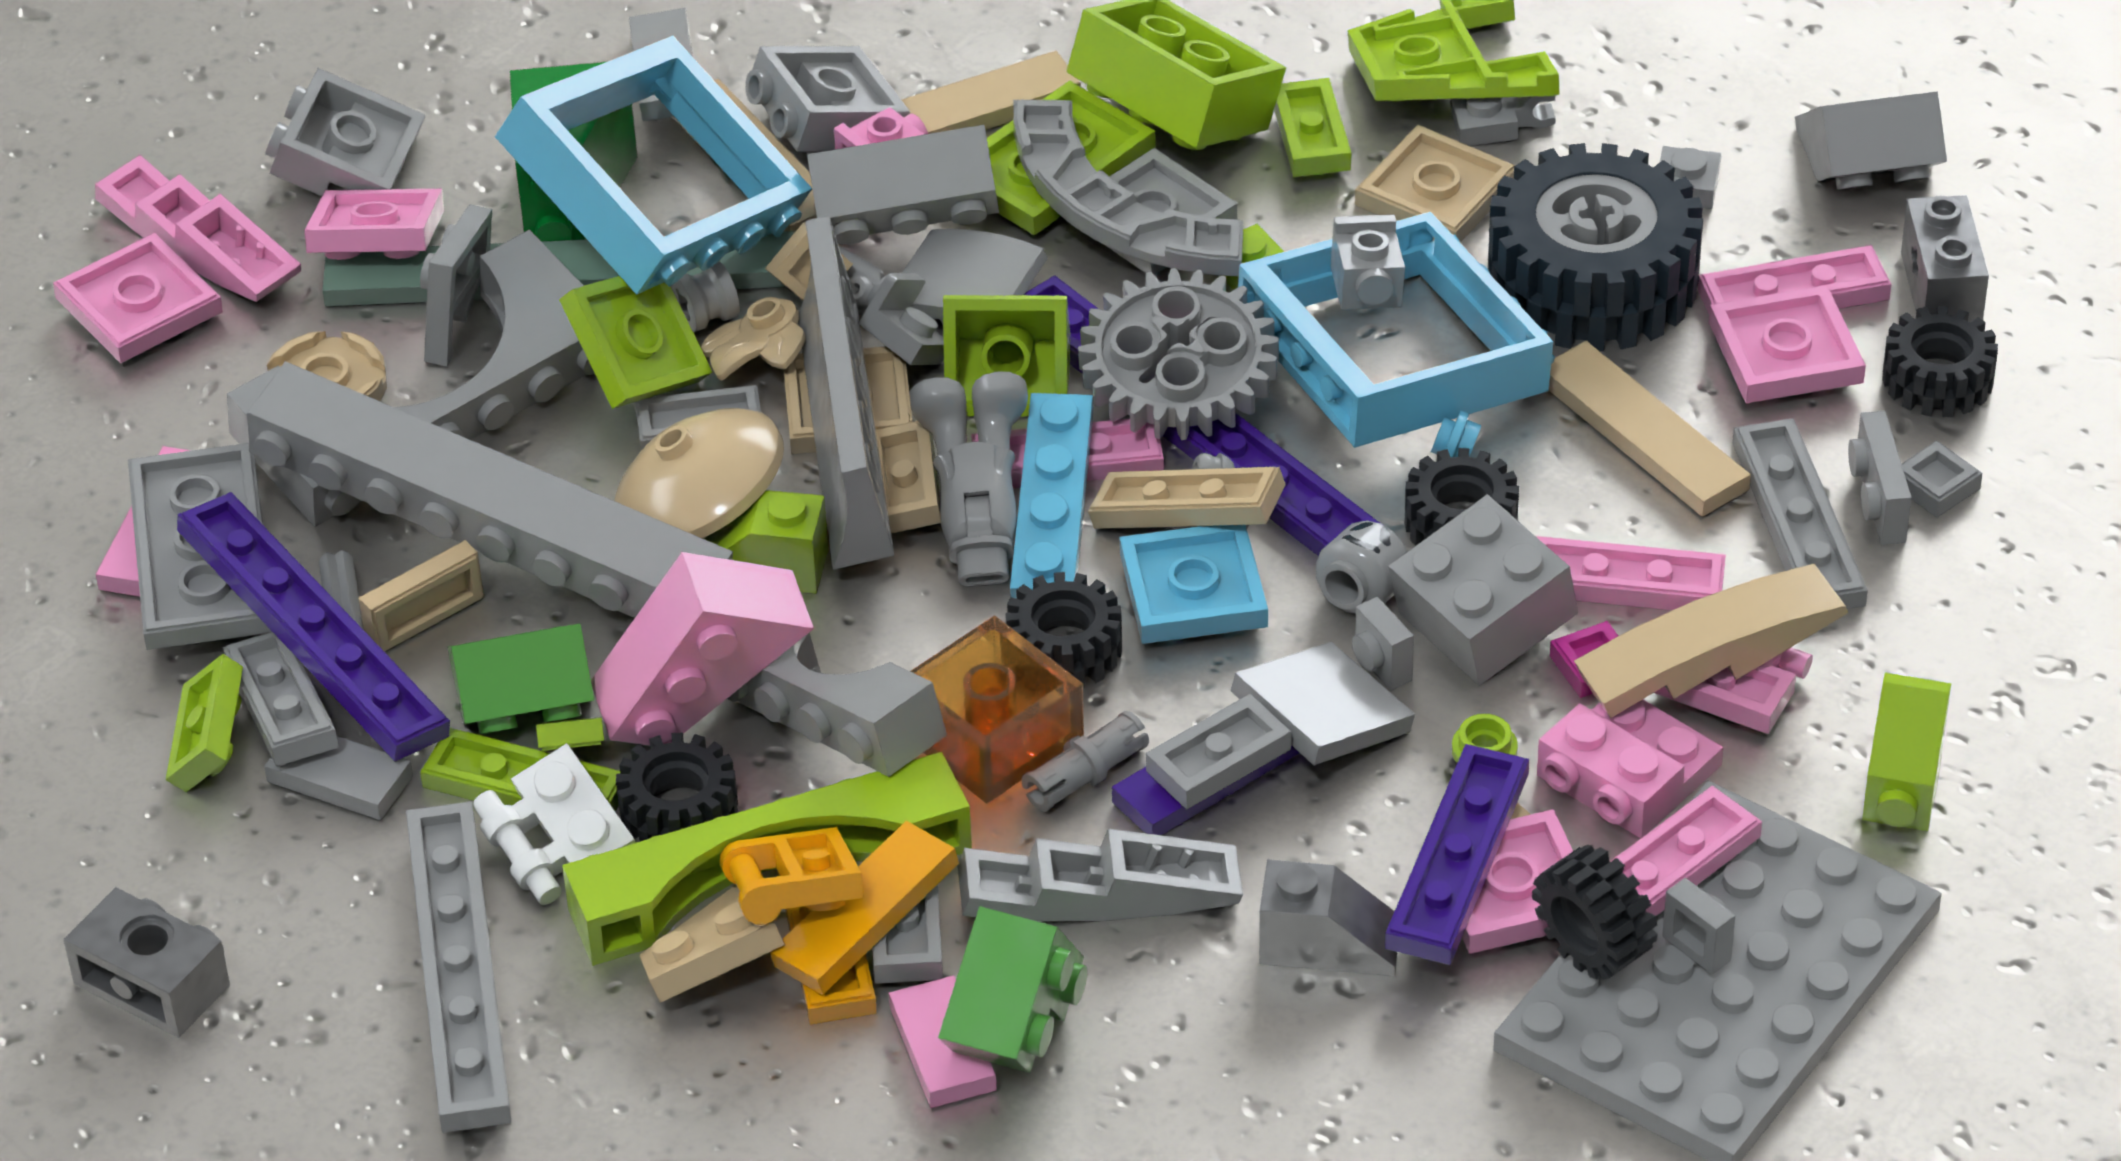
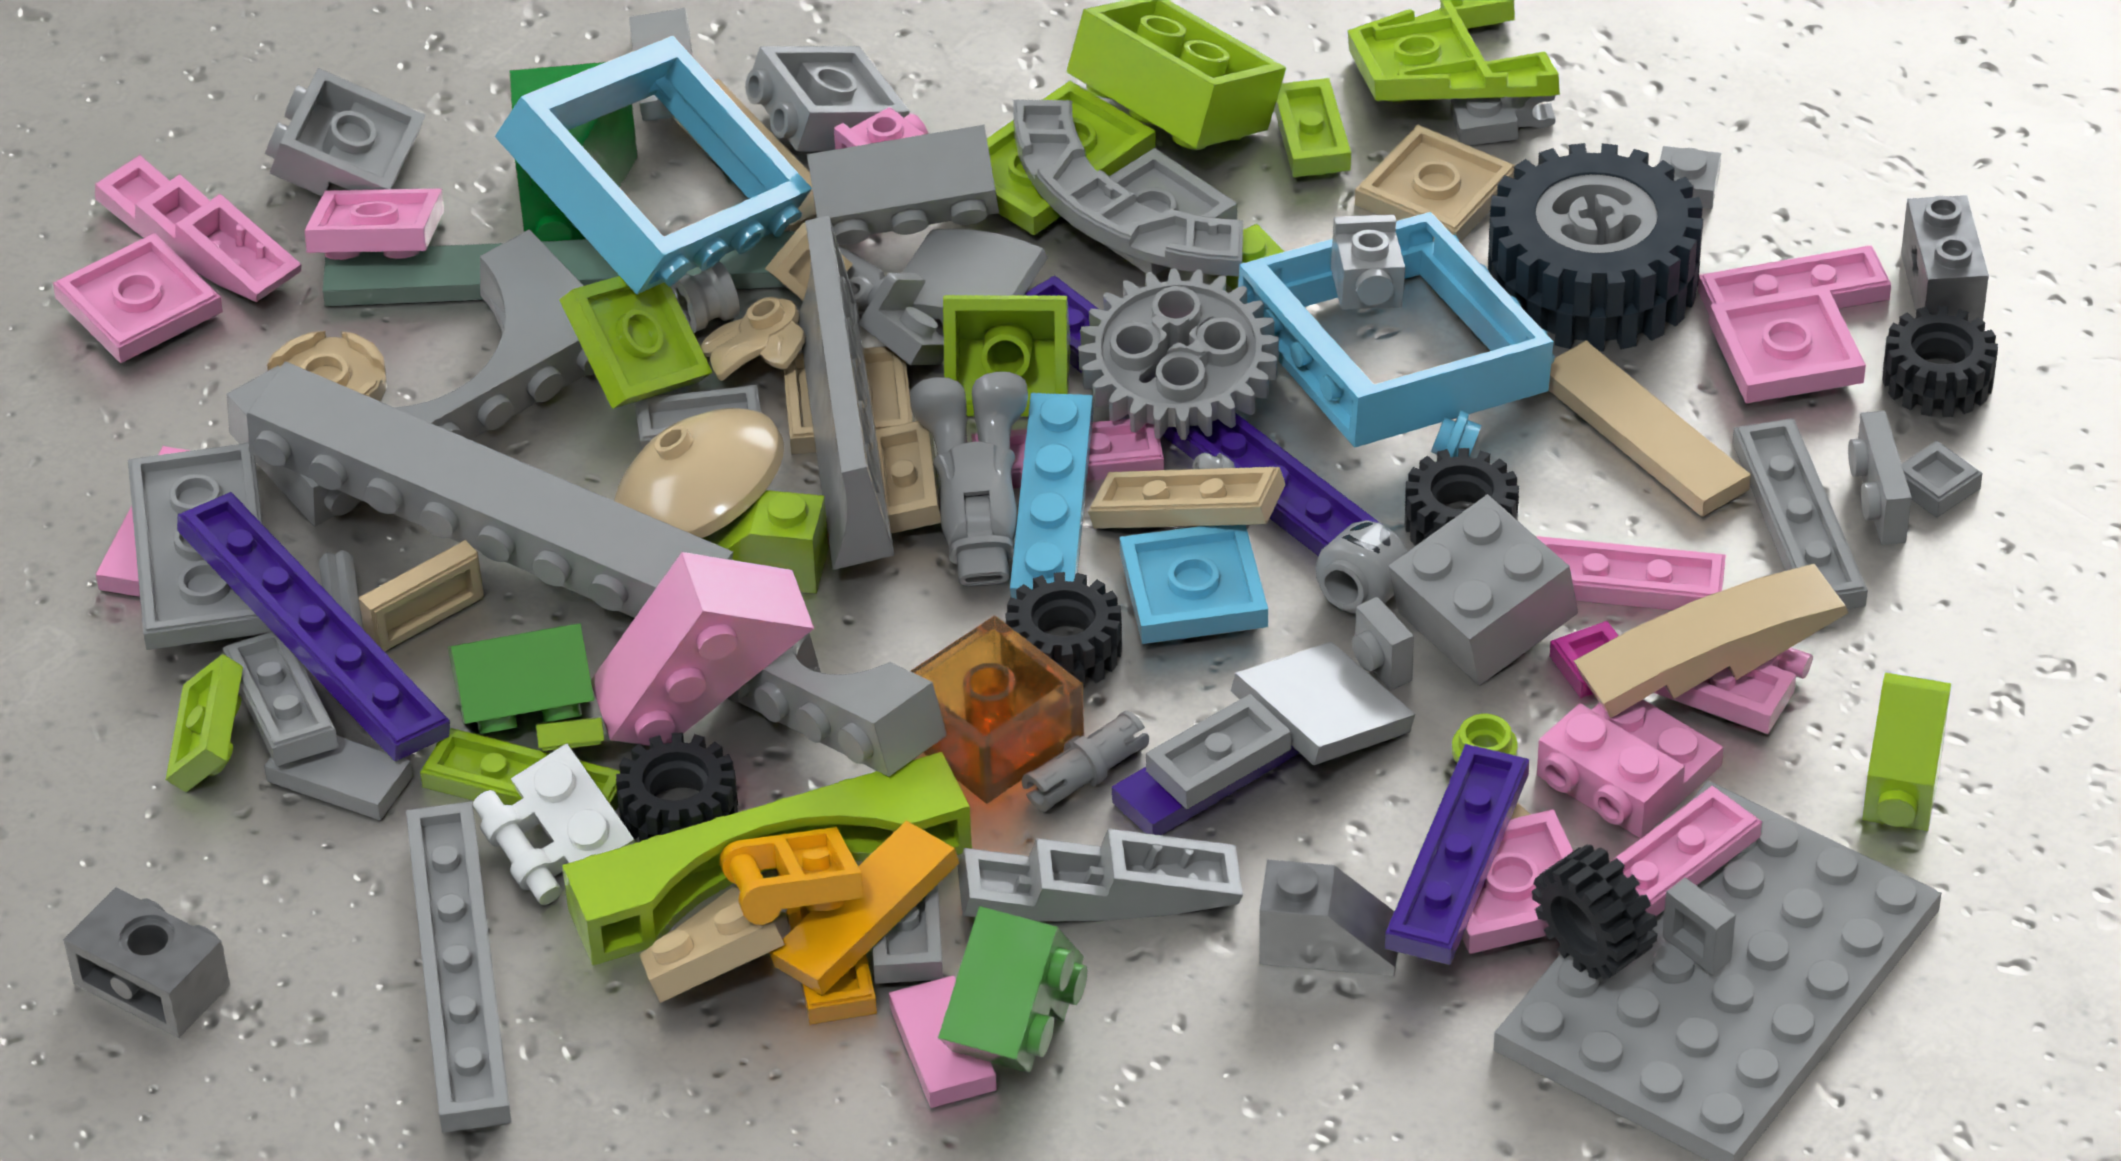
light grey wing [420,204,492,367] -> none
tan tile [901,50,1081,134] -> none
light grey slope [1794,91,1947,190] -> none

